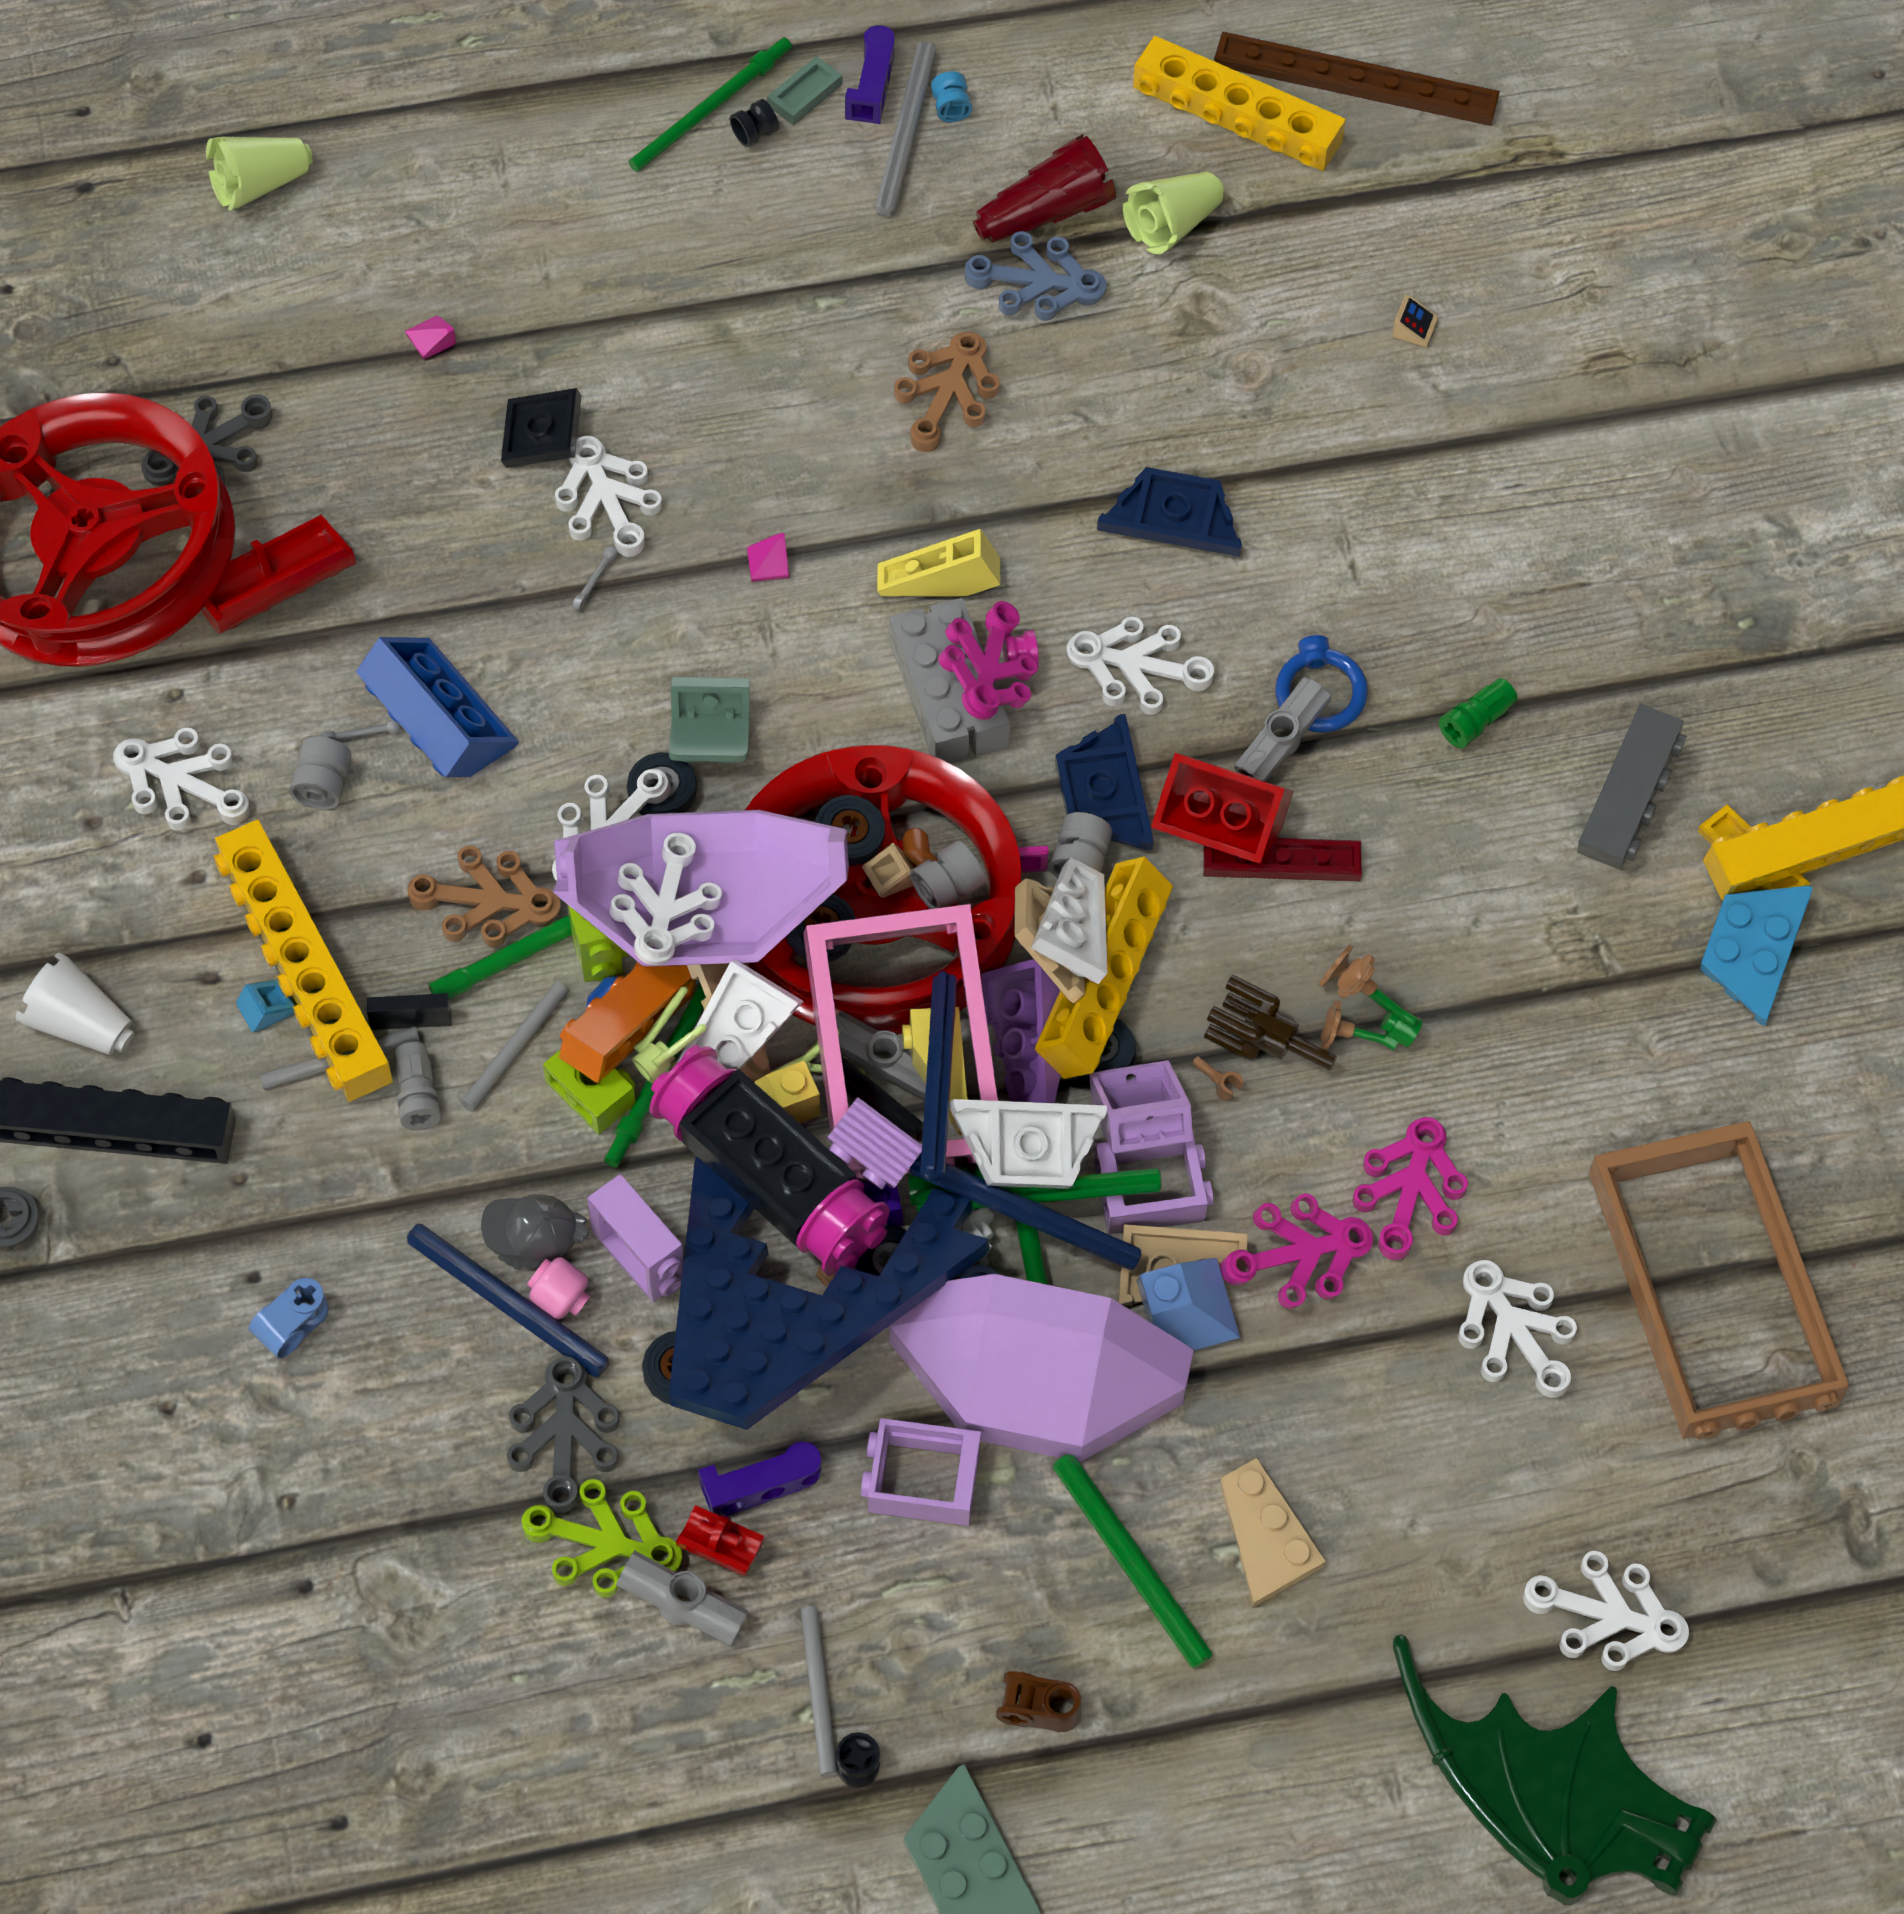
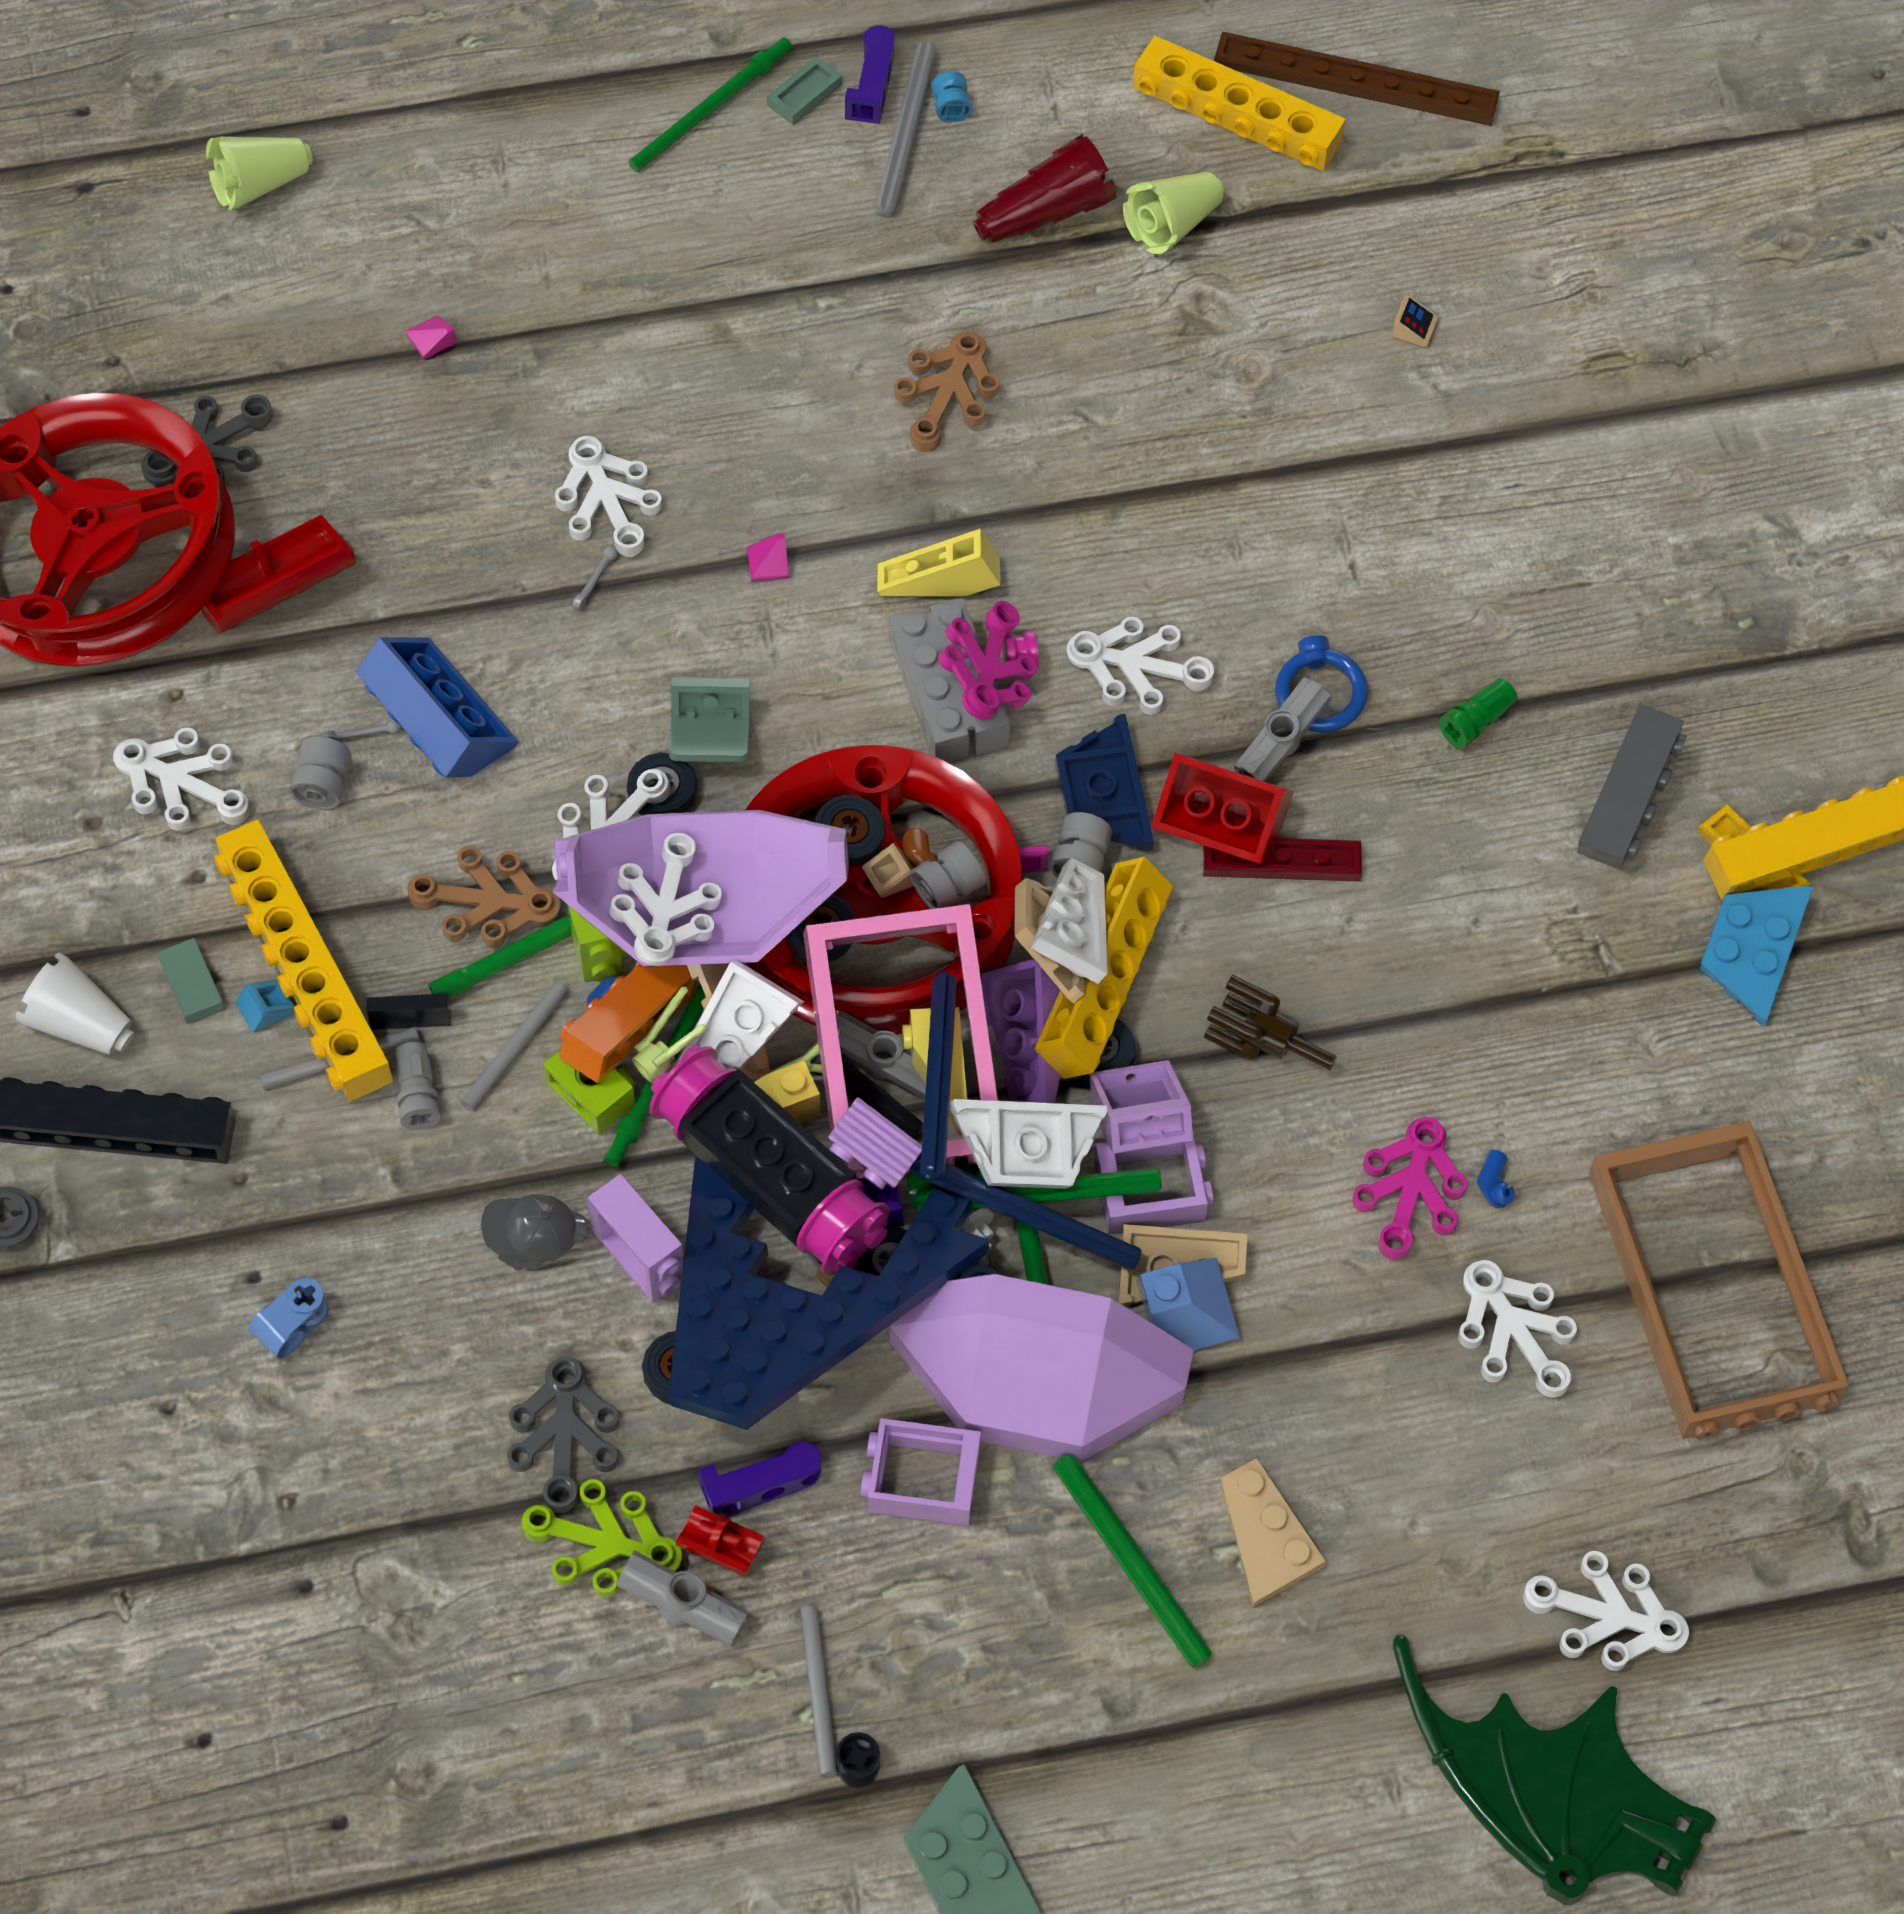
dark blue axle [406,1223,609,1377] -> none
black tile [501,388,582,468] -> none
bright pink head [527,1257,591,1320] -> none
black wheel [729,99,779,148] -> none
sand blue plant [965,231,1106,321] -> none
reddish brown piece [996,1671,1081,1732] -> none
dark blue wing [1097,467,1242,557] -> none
medium nougat hand [1192,1056,1244,1100] -> none
dark pink plant [1220,1193,1373,1309] -> none
plant [1318,944,1423,1051] -> none
none -> sand green tile [157,938,225,1024]
none -> blue arm [1477,1150,1515,1208]

